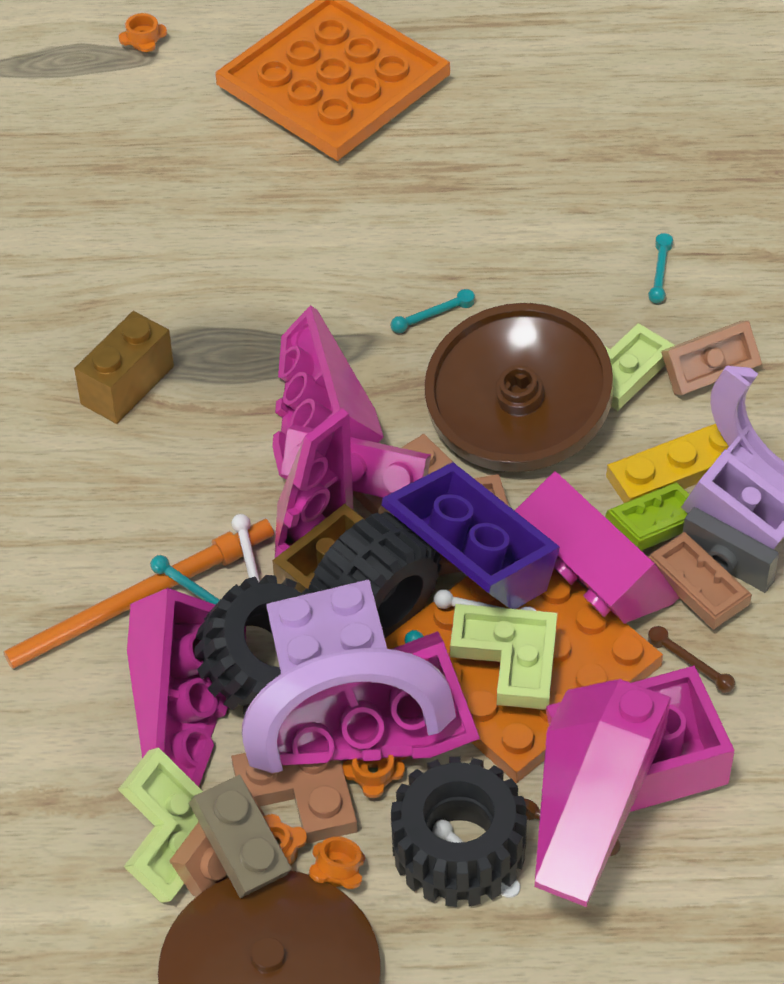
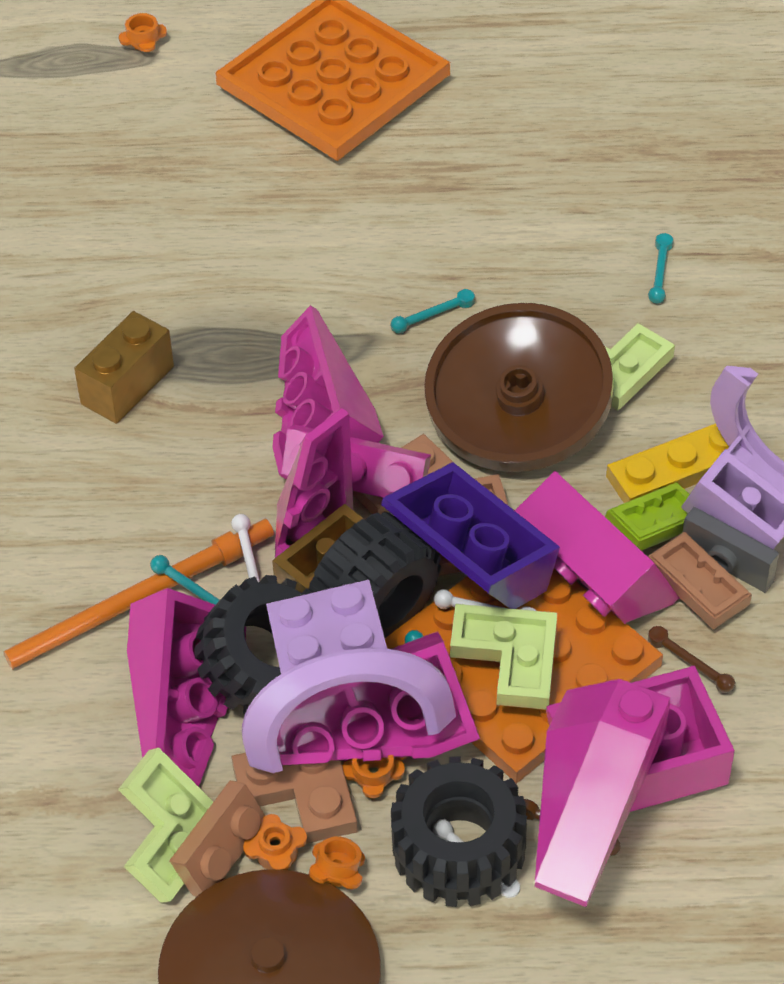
dark tan plate [189,774,292,898] -> none
nougat plate [661,320,762,395] -> none

